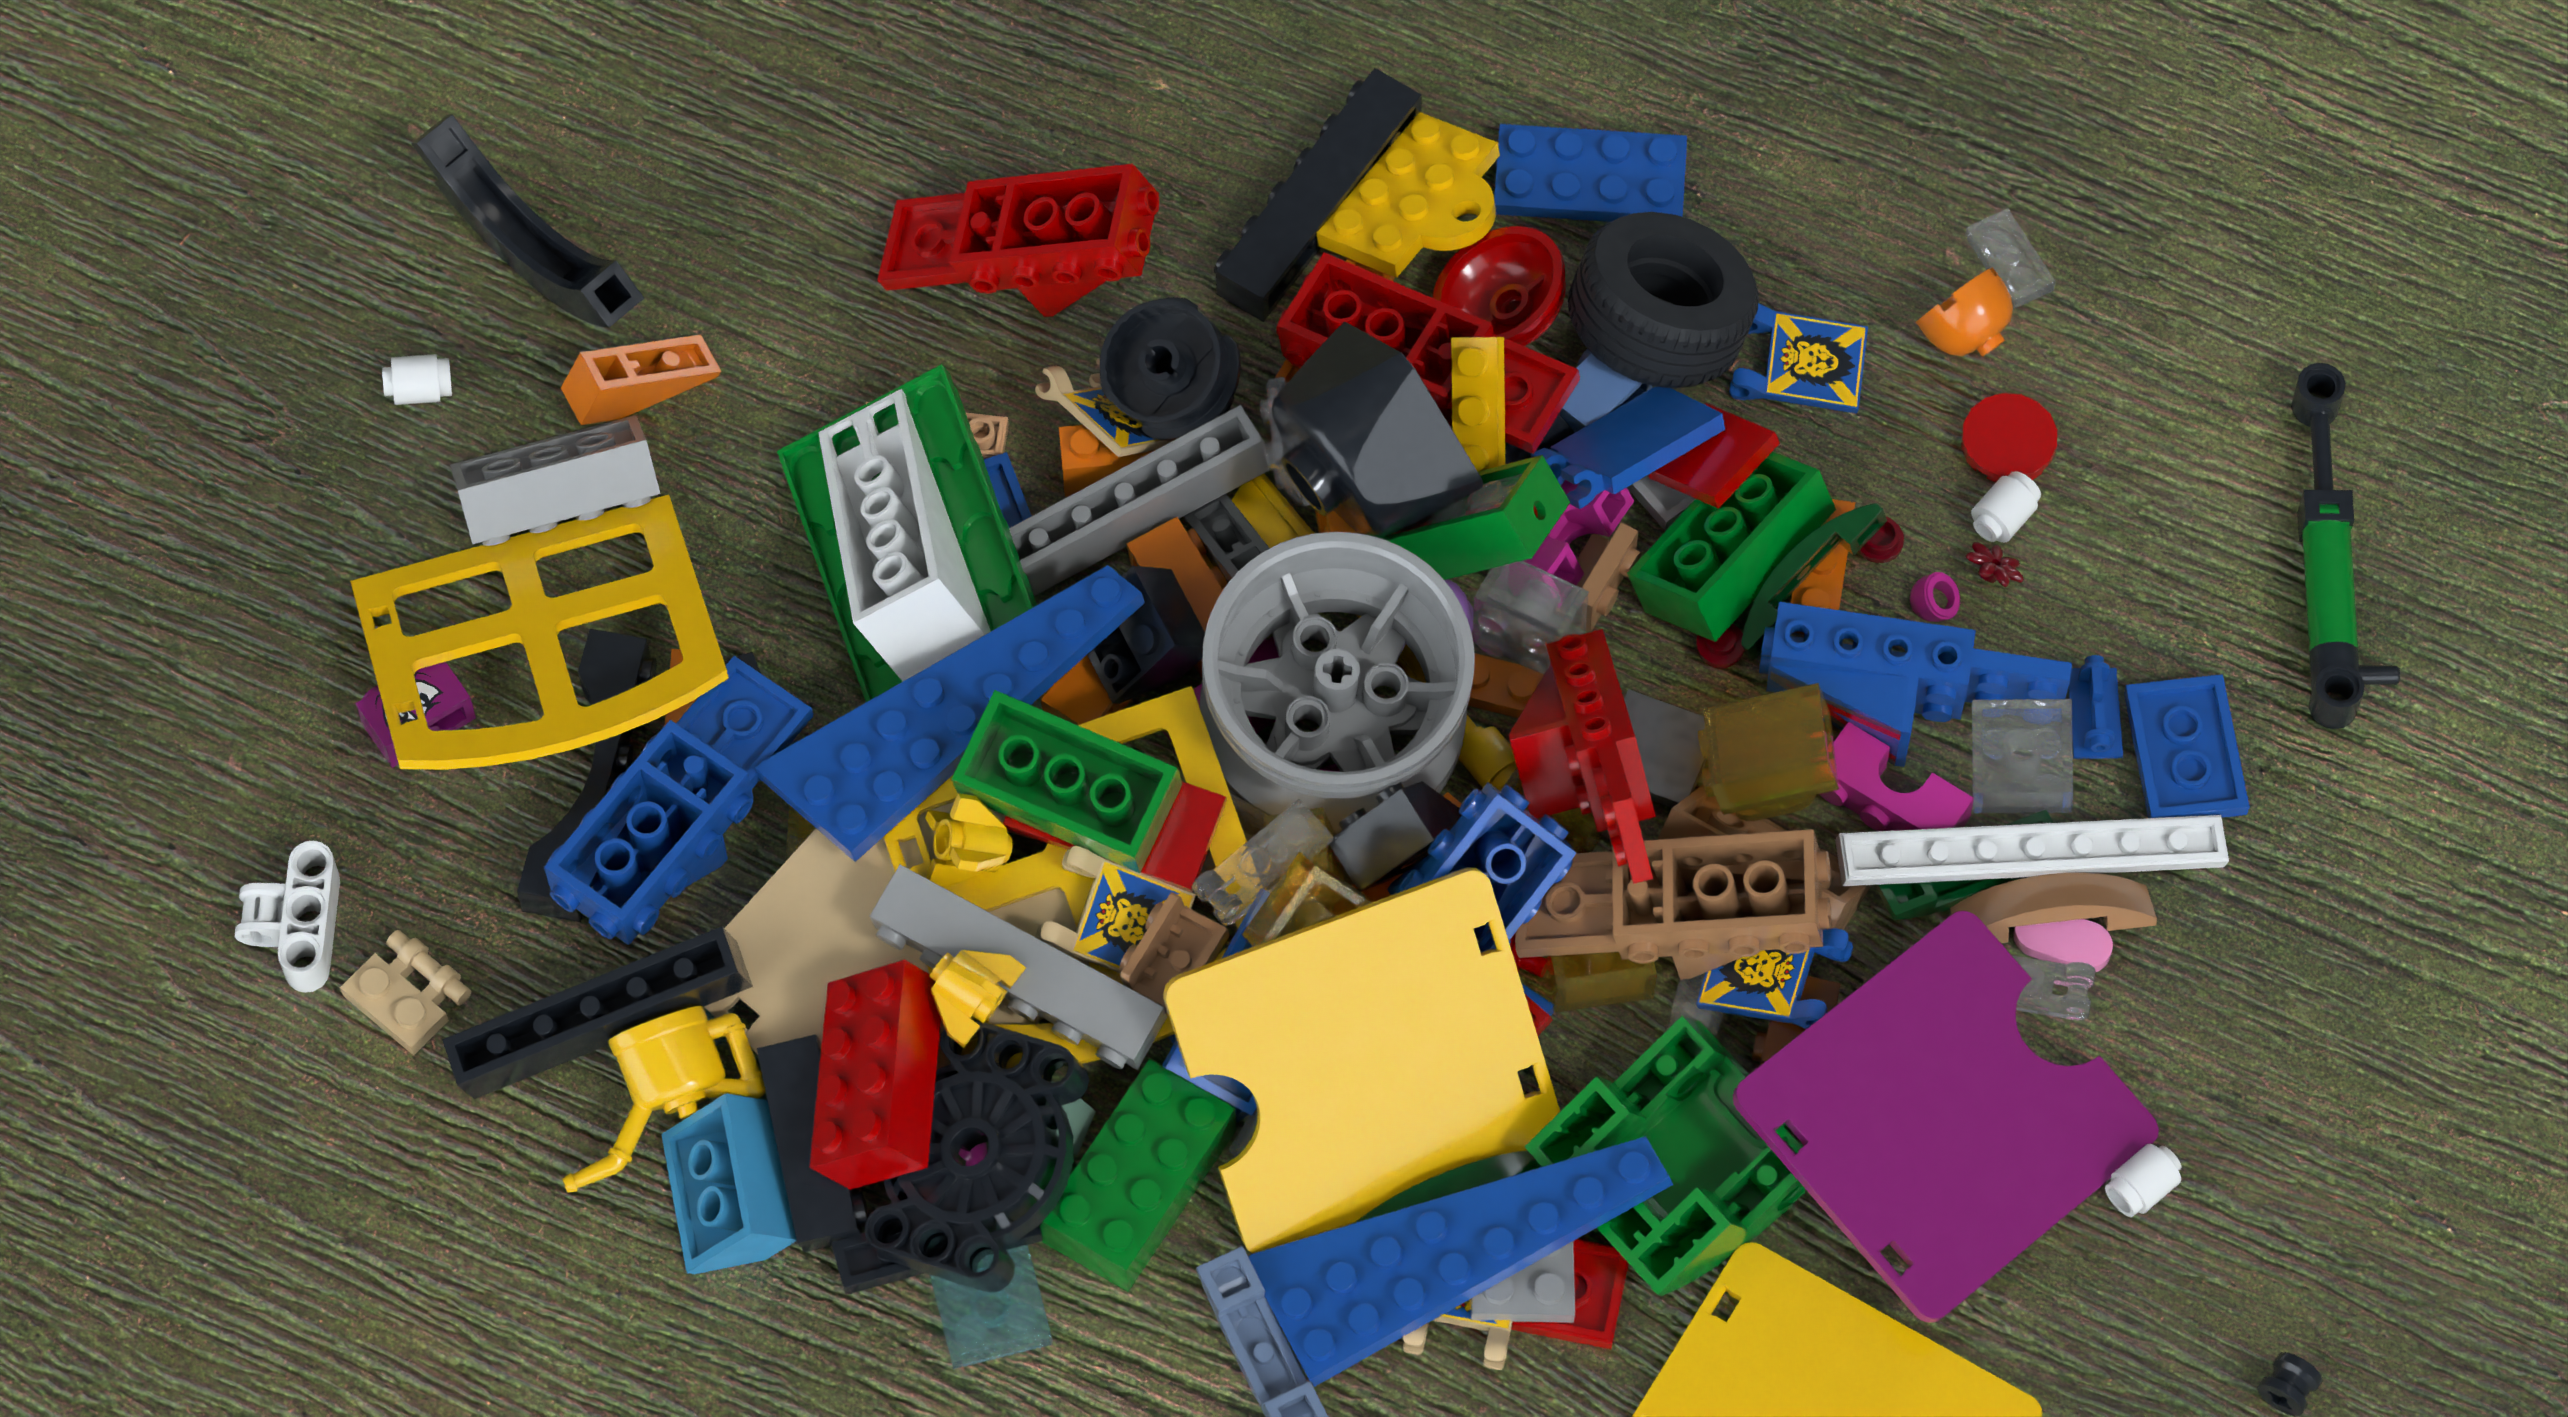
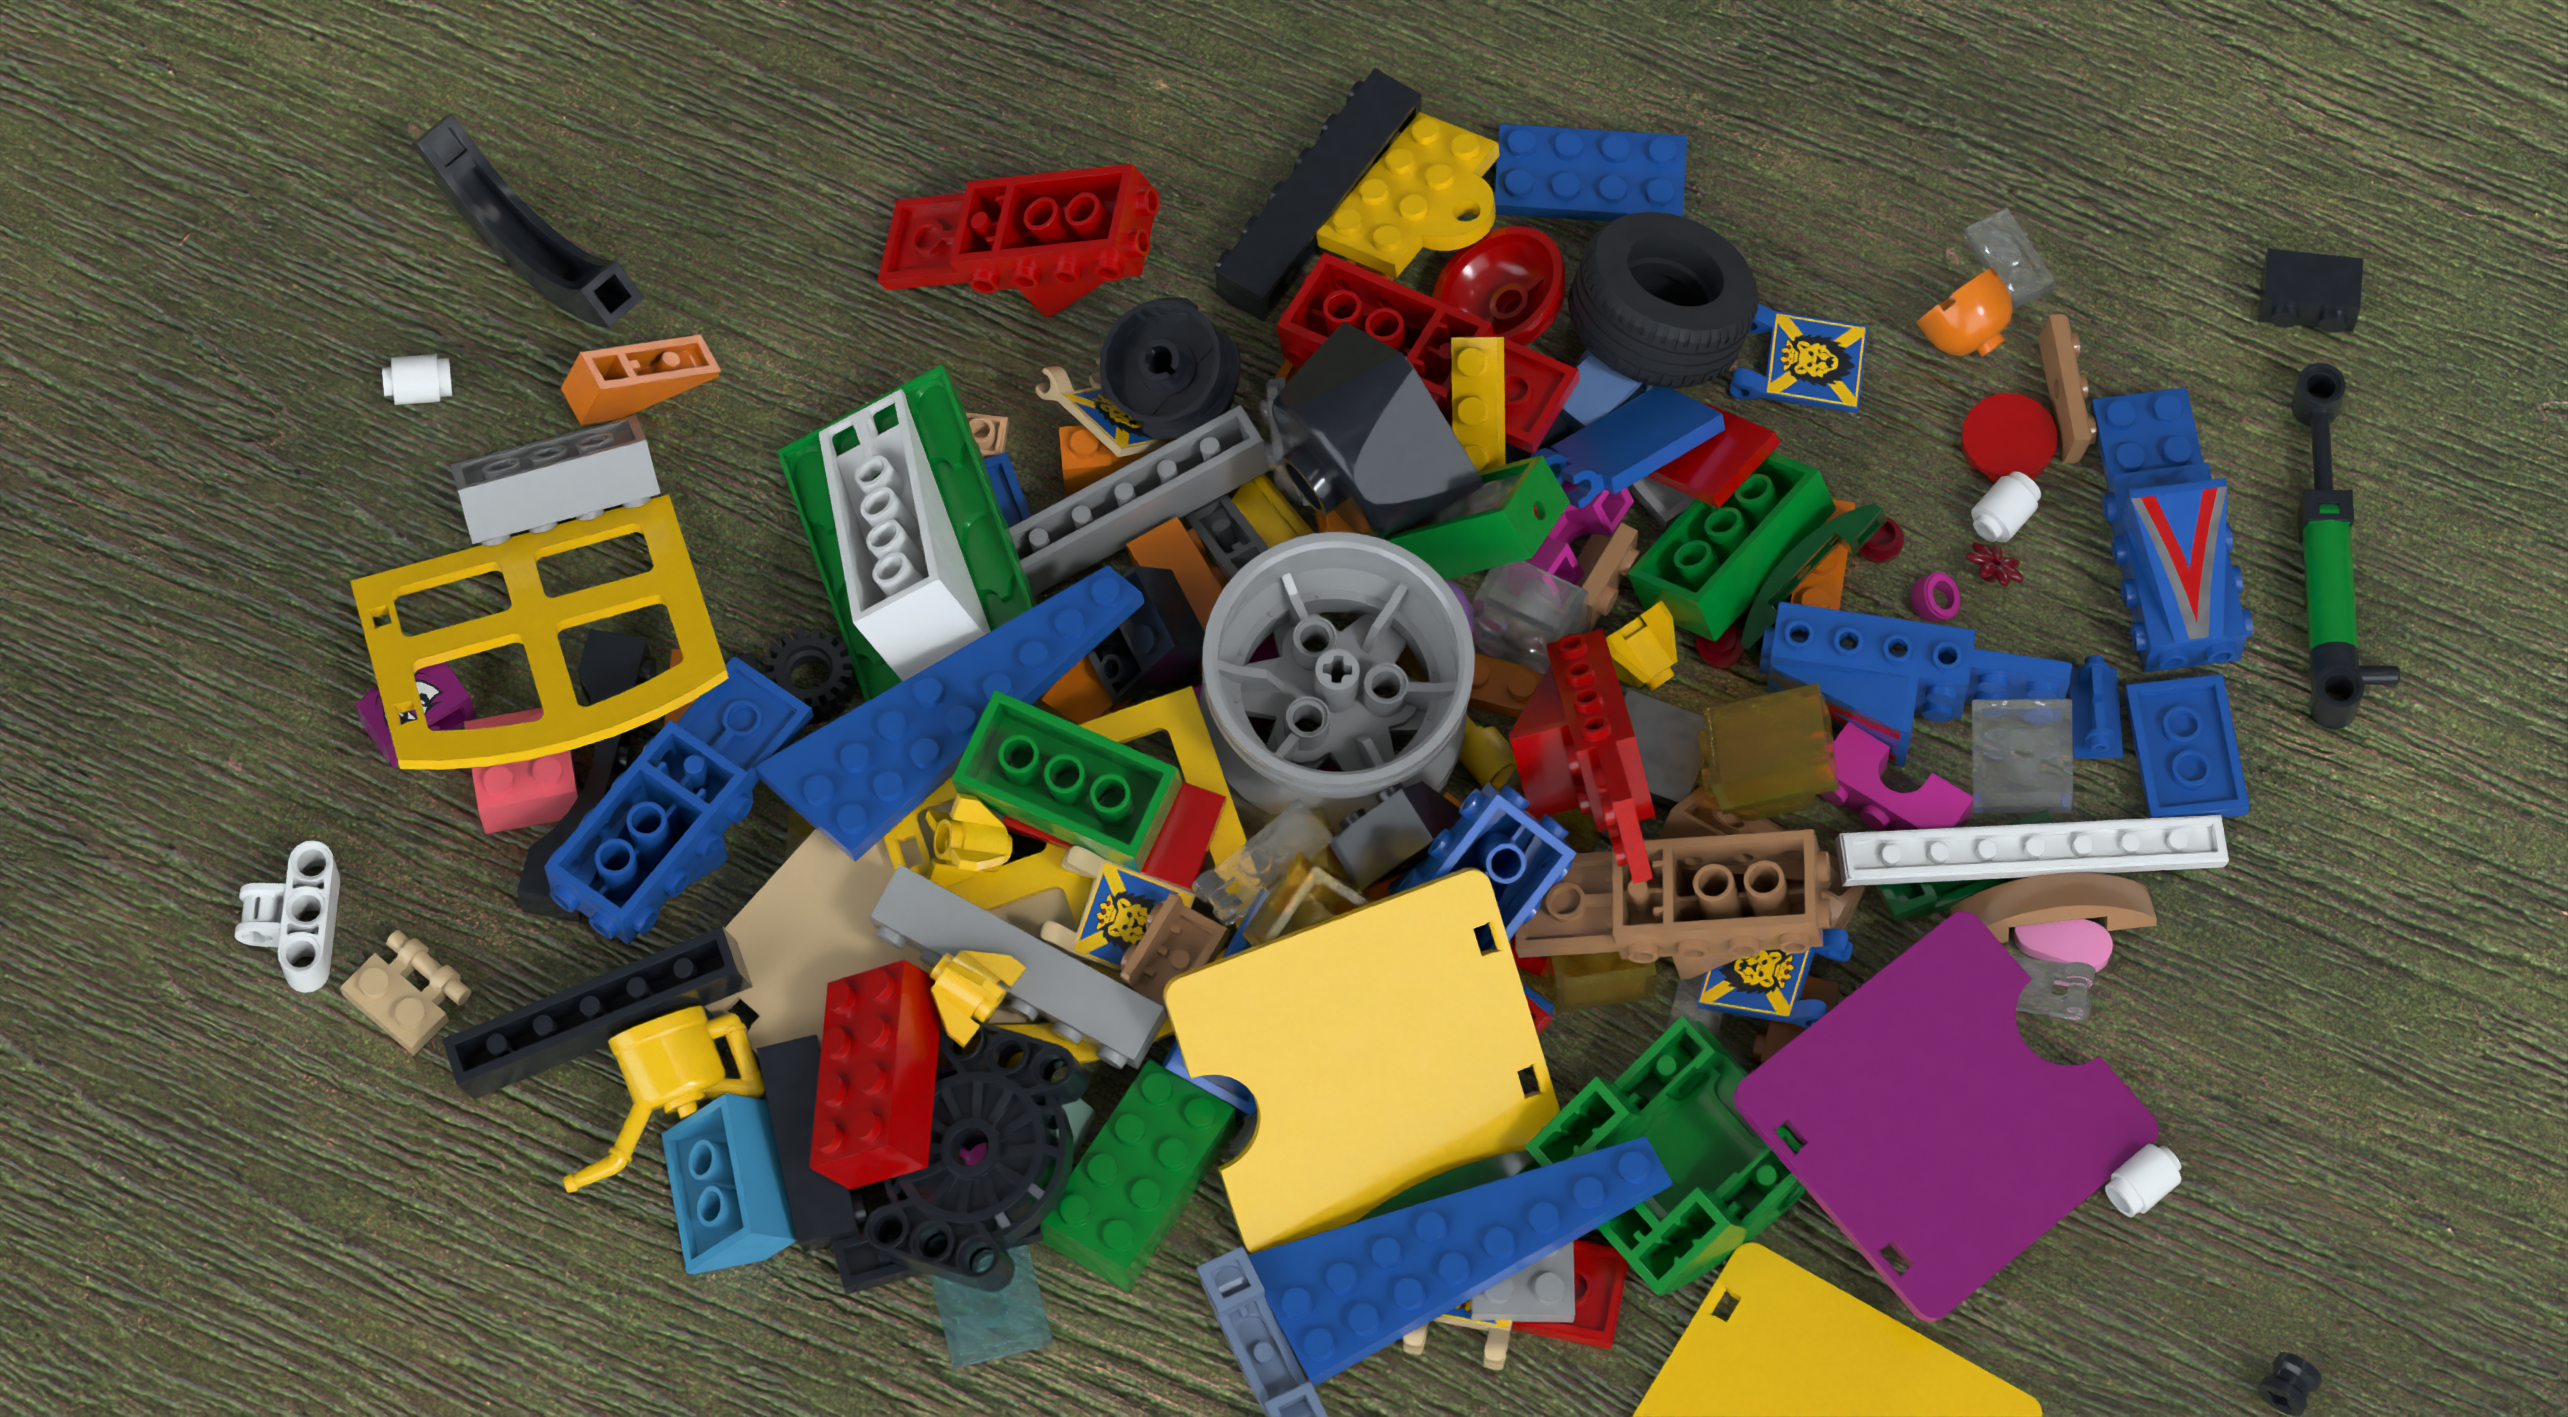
none -> coral brick [464,707,579,834]
none -> black tyre [764,628,855,724]
none -> yellow brick [1606,601,1678,691]
none -> medium nougat tile [2038,314,2097,464]
none -> blue wedge [2090,387,2253,673]
none -> black brick [2258,249,2363,333]

